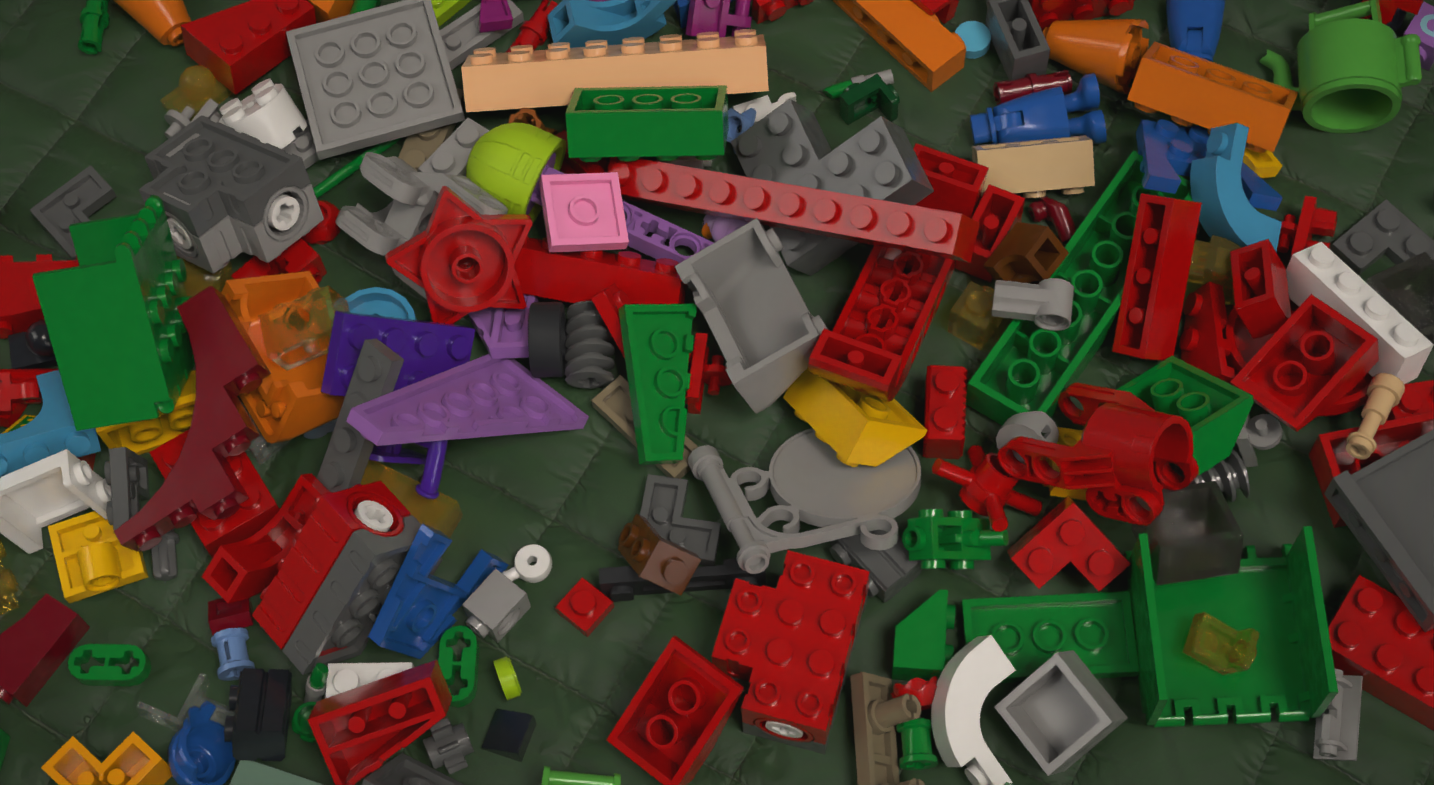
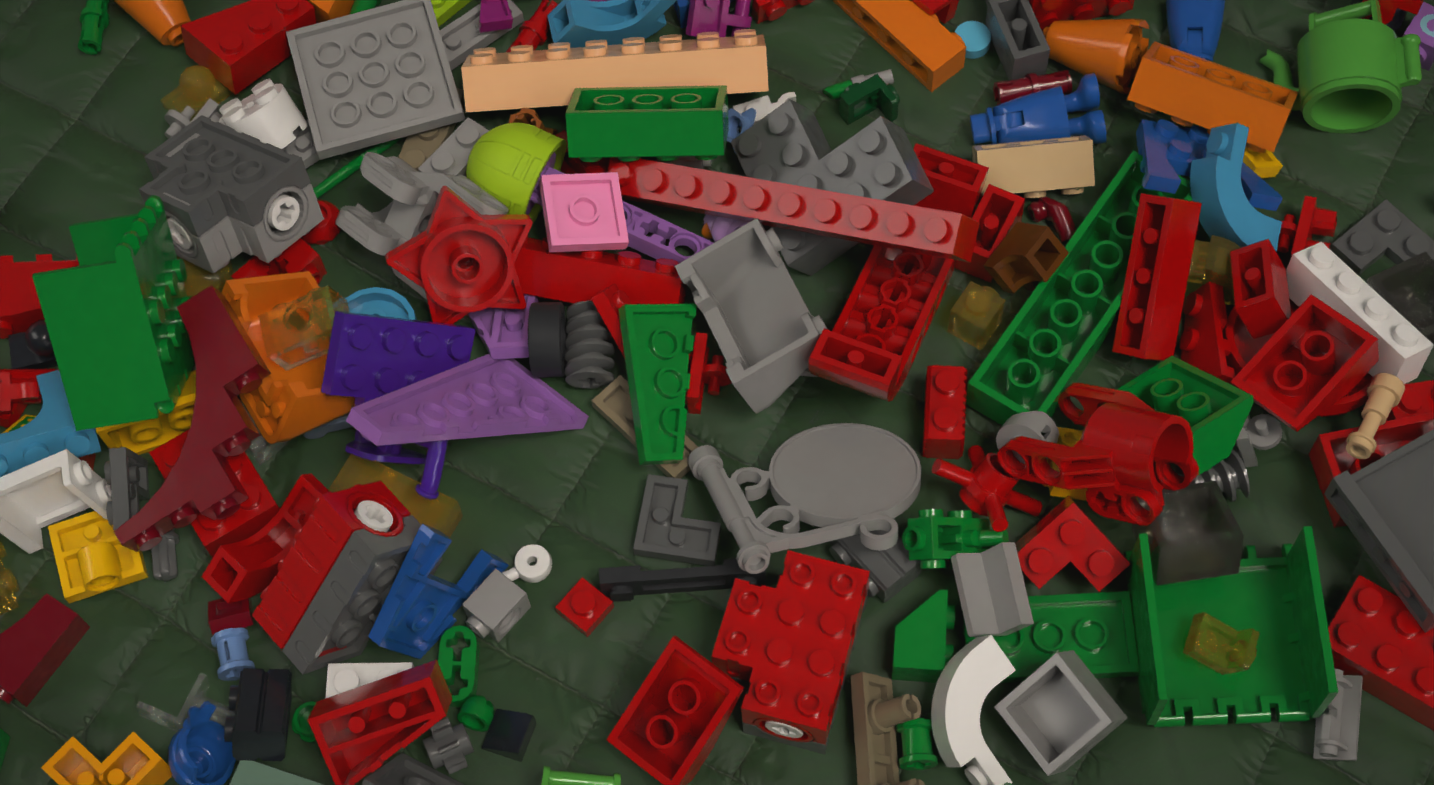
dark grey plate [30,165,116,260] -> none
green beam [68,644,151,686] -> none
piece [304,663,329,703] -> none
dark grey plate [317,338,404,492] -> none
lime tile [493,656,522,701] -> none
reddish brown bracket [618,514,701,596] -> none
yellow slope [783,367,927,467] -> none
red plate [890,676,938,711] -> none
light grey piece [992,278,1074,331] -> none
none -> green hinge [457,695,494,732]
none -> light grey panel [951,542,1034,637]

